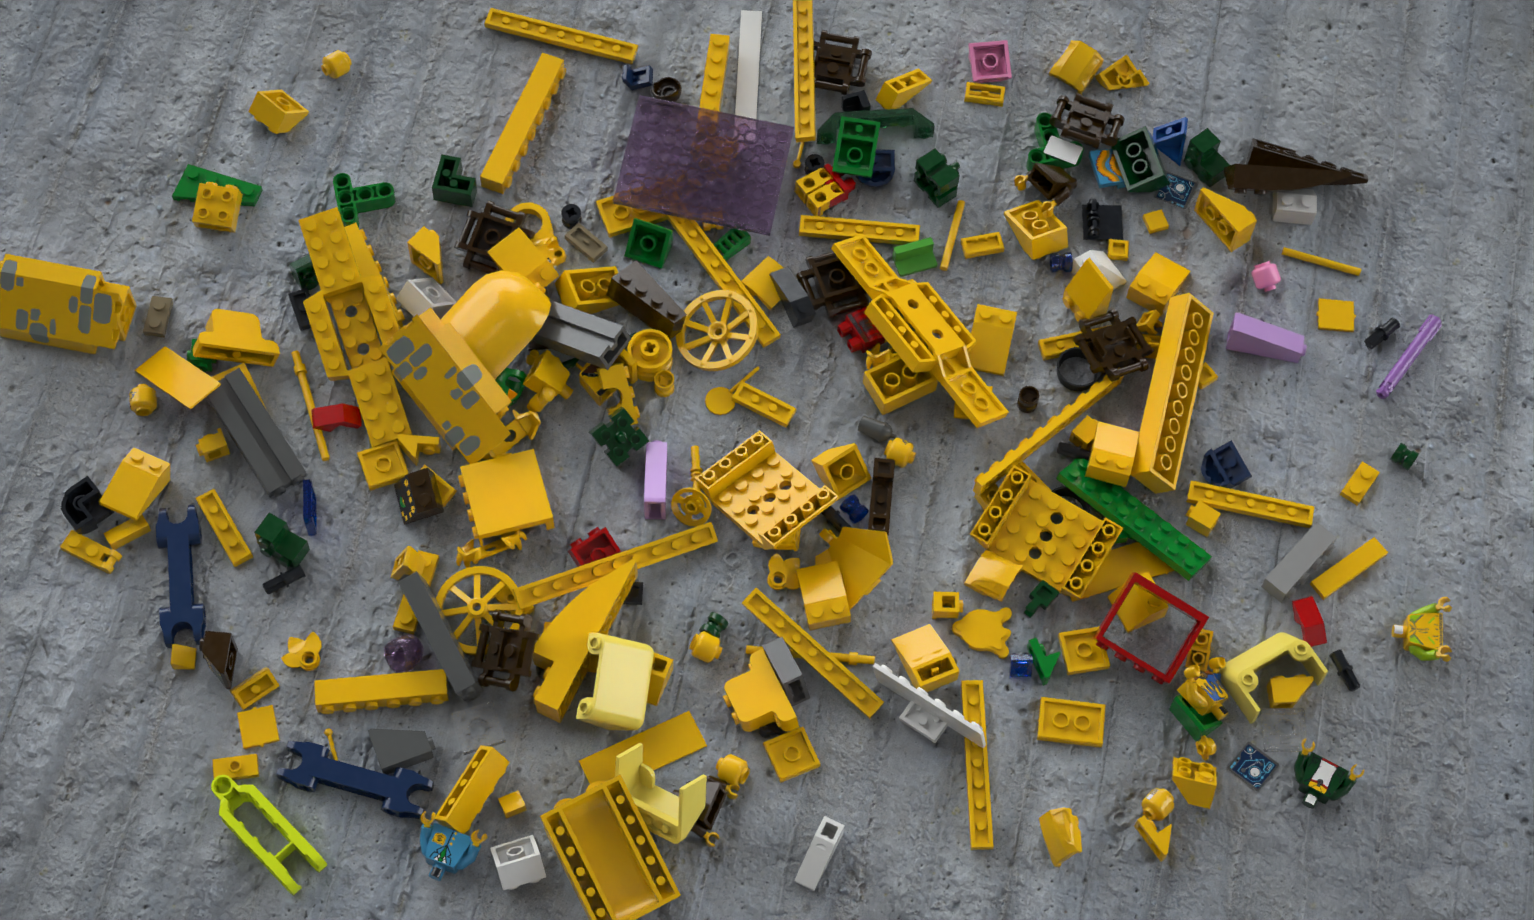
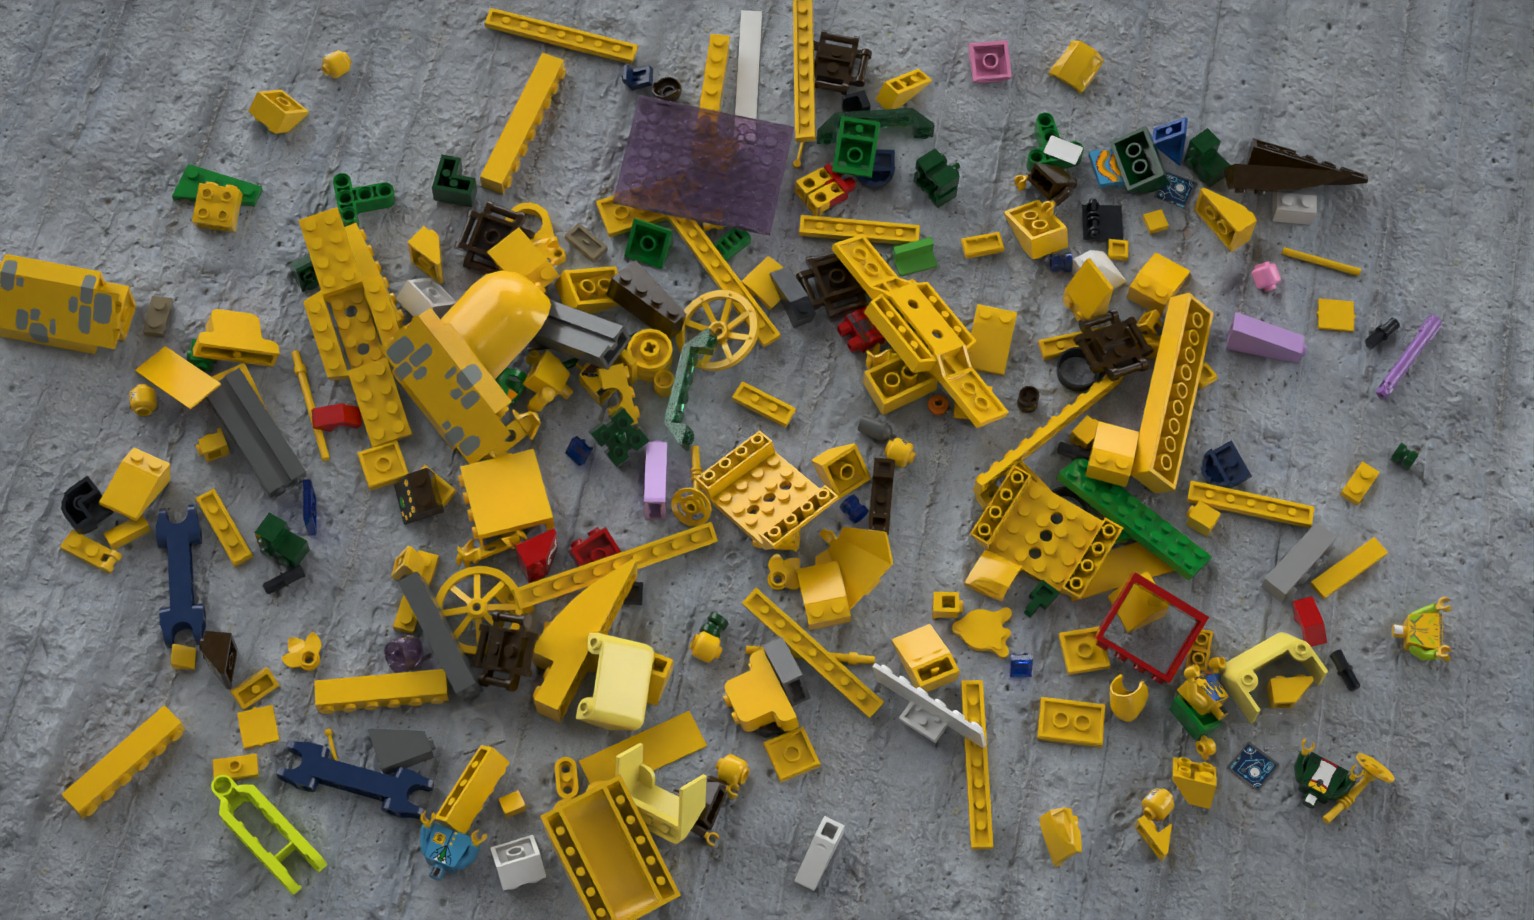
black plate [288,288,311,331] -> none
yellow slope [397,434,441,466] -> none
black wheel [561,204,582,229] -> none
yellow piece [705,366,760,415] -> none
black wheel [804,154,825,175] -> none
black axle [821,506,851,533] -> none
yellow bar [940,200,965,271] -> none
yellow tile [964,82,1005,107] -> none
green slope [1027,637,1061,686] -> none
dark brown brick [1049,93,1125,149] -> none
yellow slope [1094,54,1150,91] -> none
none -> yellow brick [61,705,185,819]
none -> red slope [515,528,558,583]
none -> yellow plate [555,757,579,800]
none -> clear blue tile [565,436,593,466]
none -> clear green slope [664,328,718,451]
none -> orange plate [928,395,949,415]
none -> yellow piece [1109,674,1149,722]
none -> yellow dish [1322,753,1395,824]

